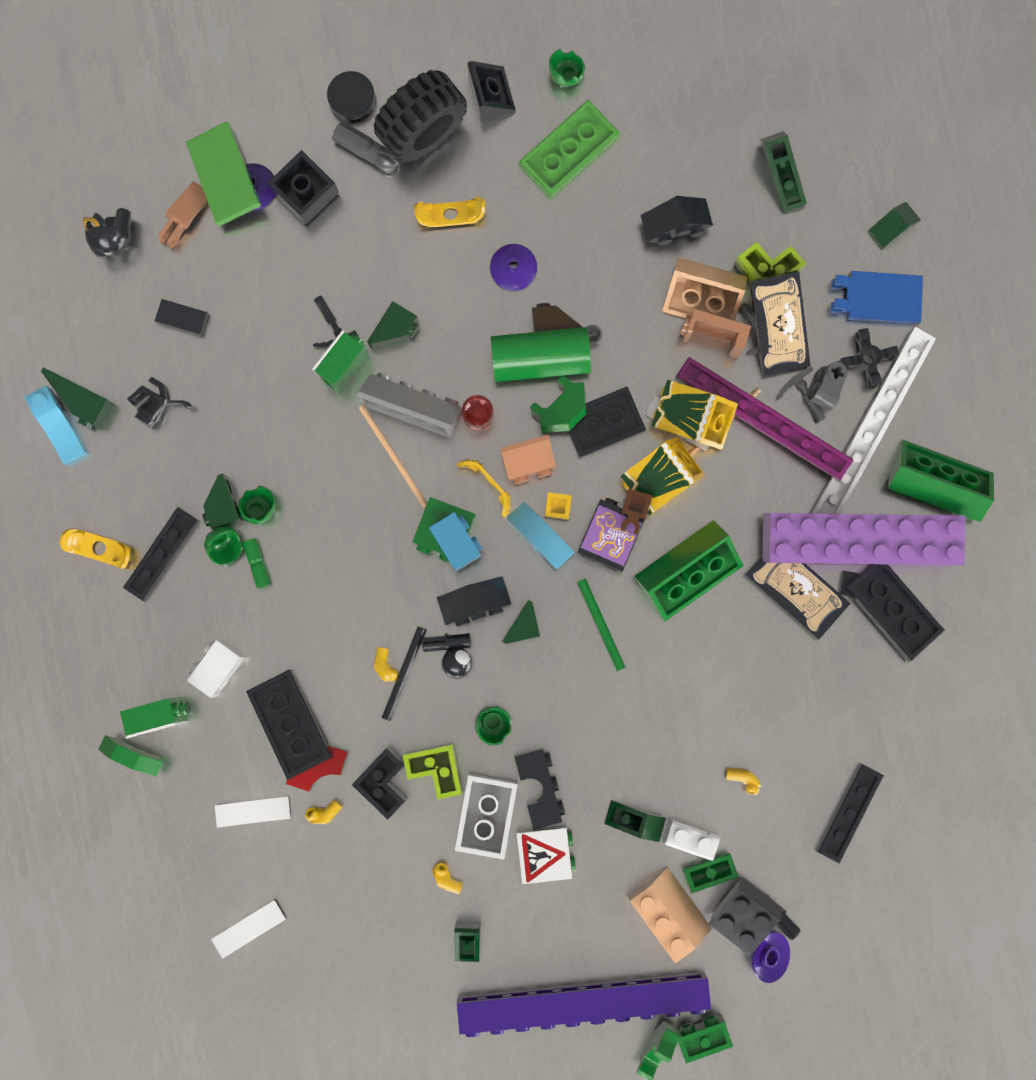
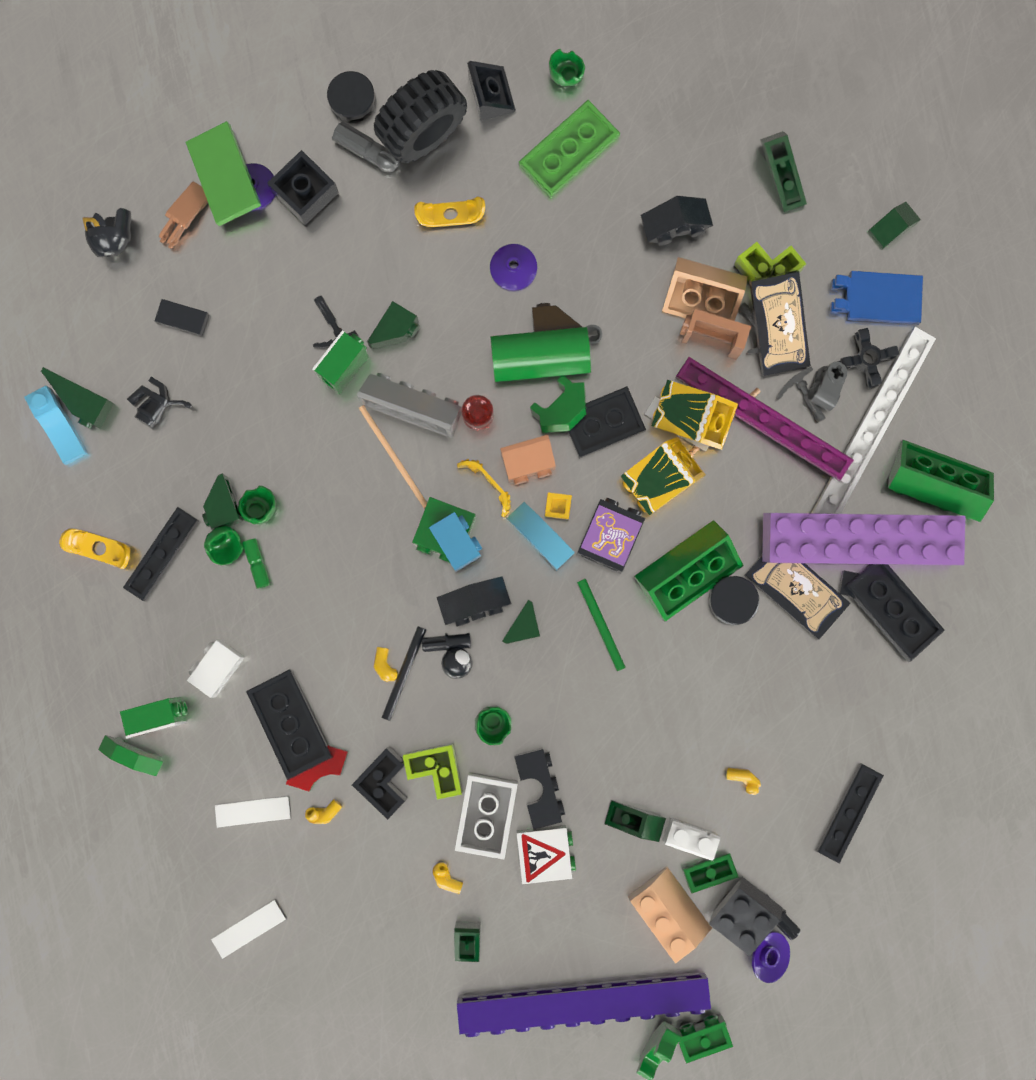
reddish brown plate [621,489,653,535] -> none
none -> black tile [709,576,759,625]

